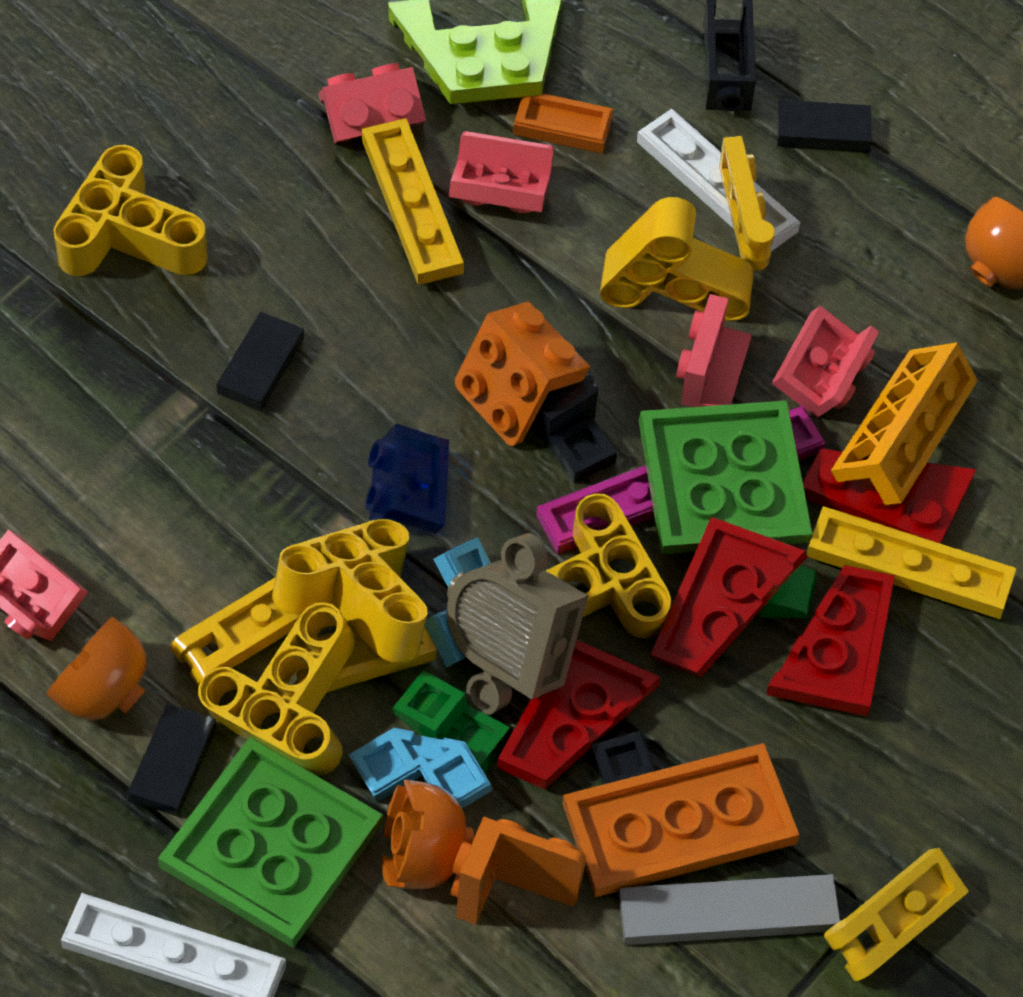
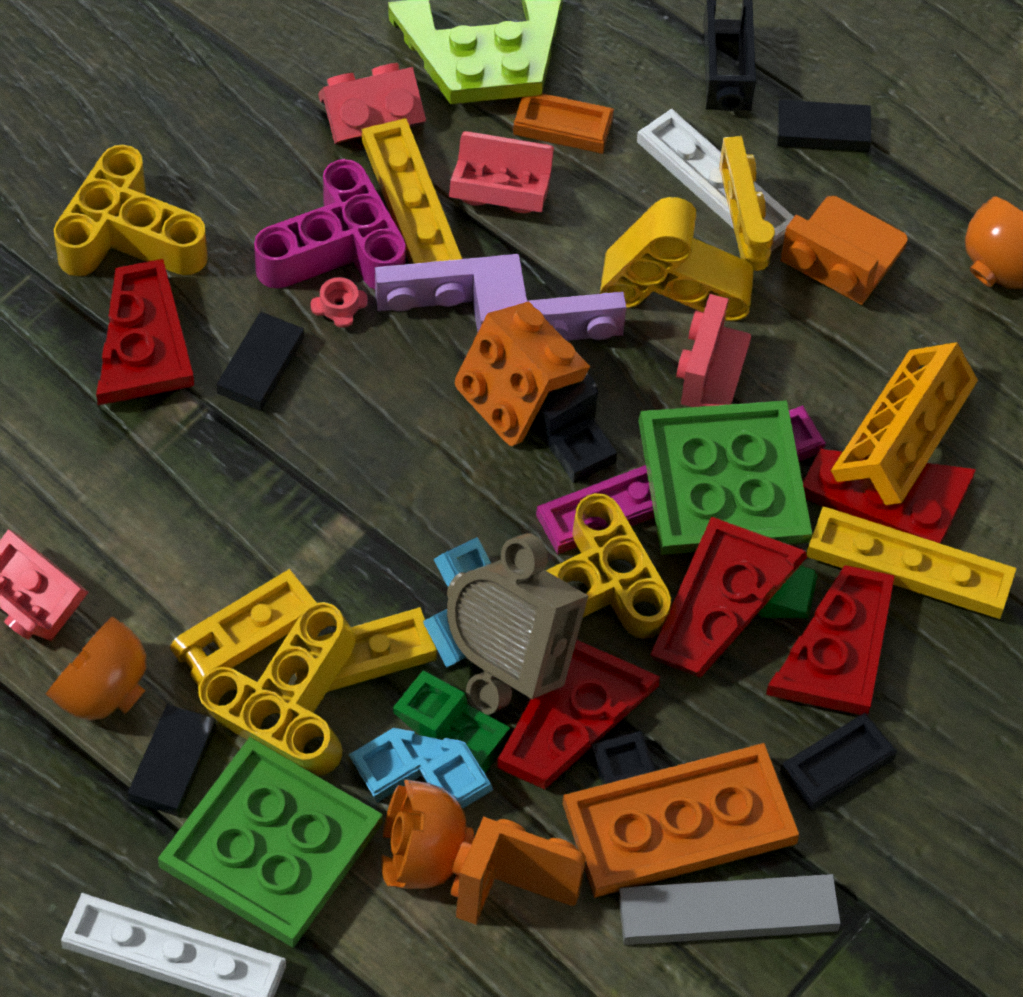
yellow beam [272,519,428,663] -> none
clear blue bracket [365,424,449,534] -> none
coral bracket [771,306,879,418] -> none
yellow plate [824,848,969,981] -> none
none -> red wing [96,259,194,406]
none -> dark pink beam [254,159,406,290]
none -> coral plate [311,277,368,328]
none -> lavender bracket [375,254,626,341]
none -> orange bracket [780,196,908,305]
none -> black tile [780,713,897,811]

